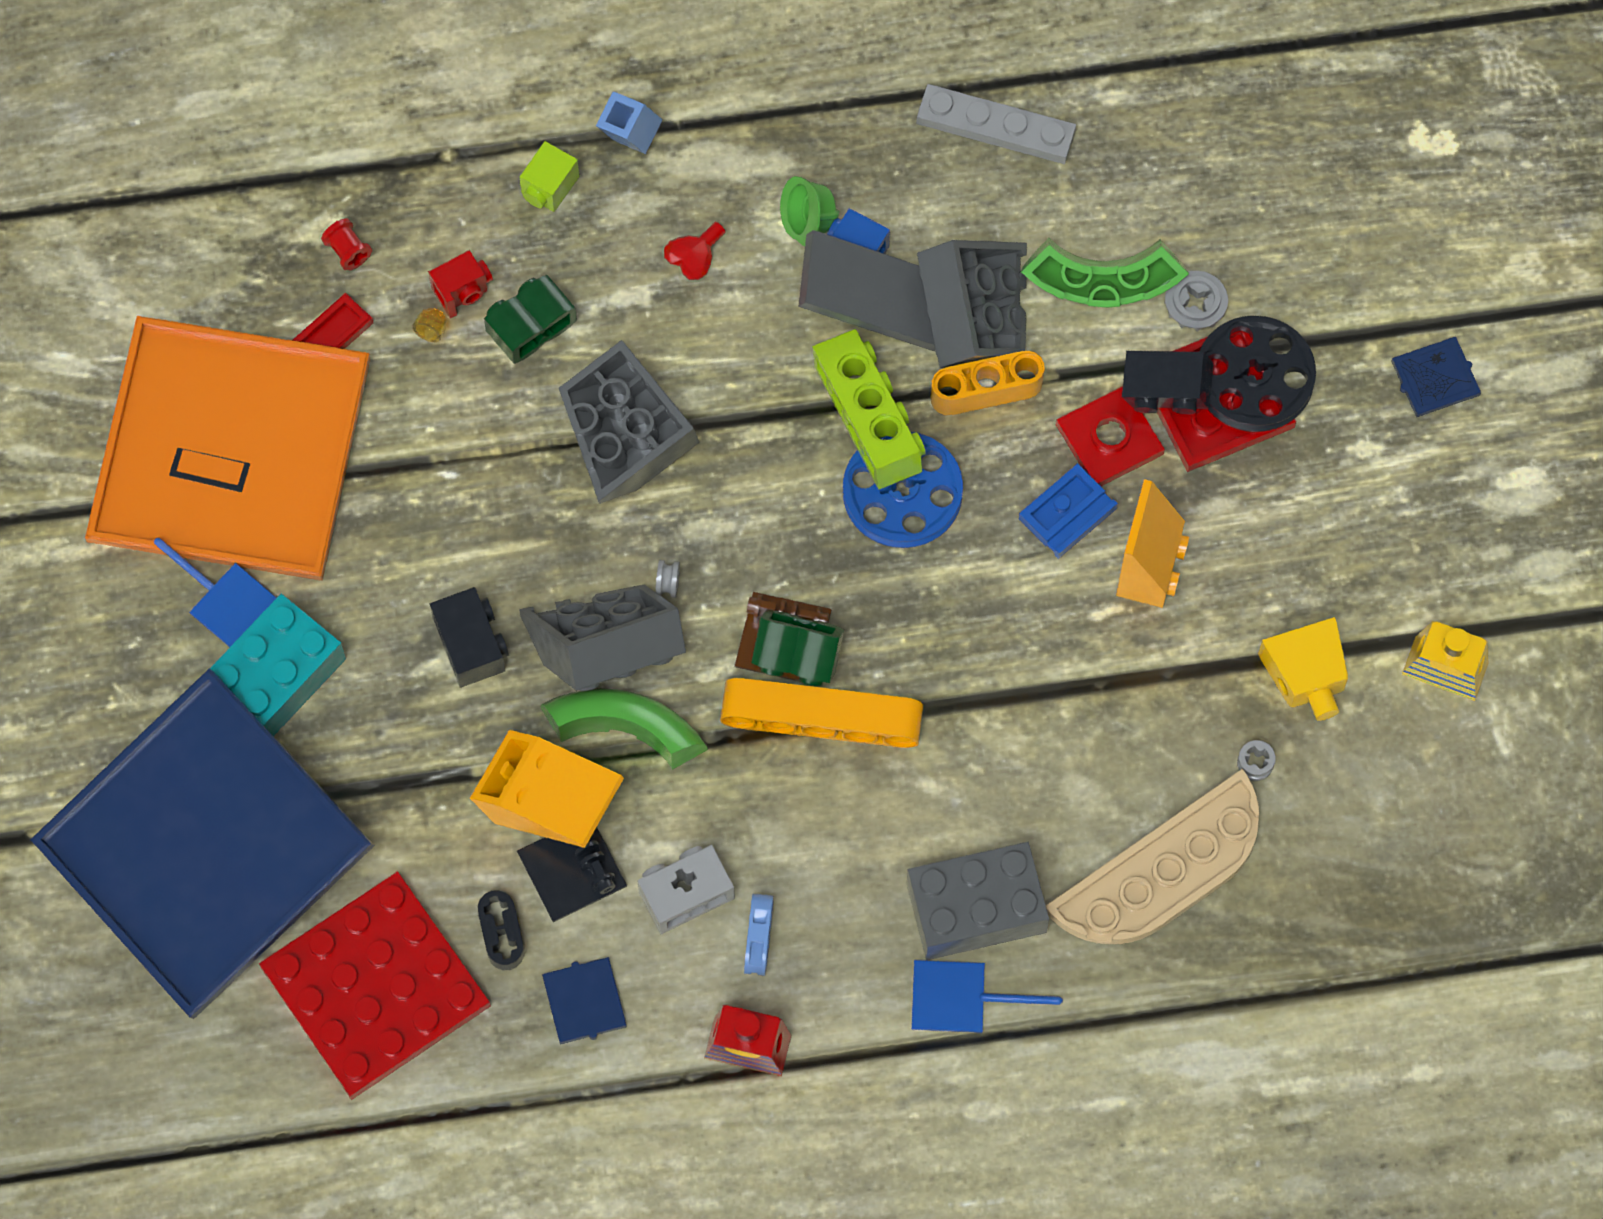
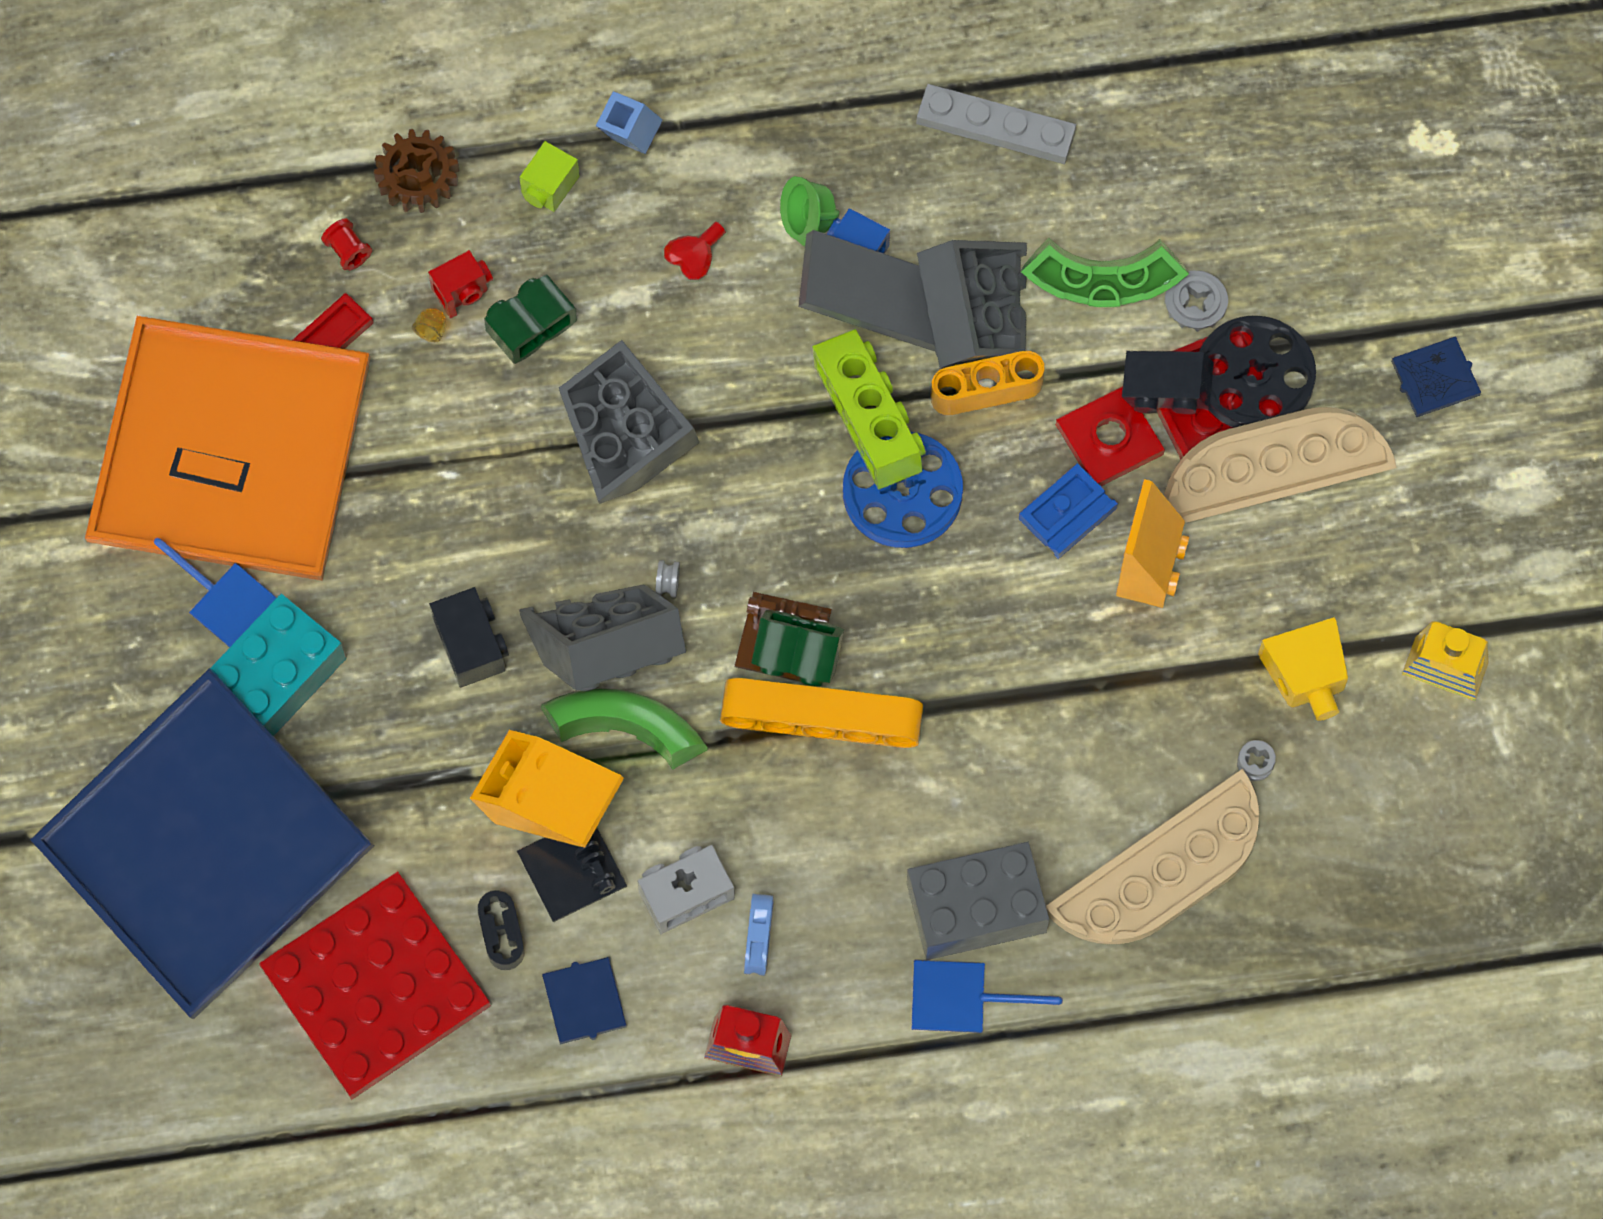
none -> reddish brown gear [374,129,459,213]
none -> tan plate [1164,407,1397,523]

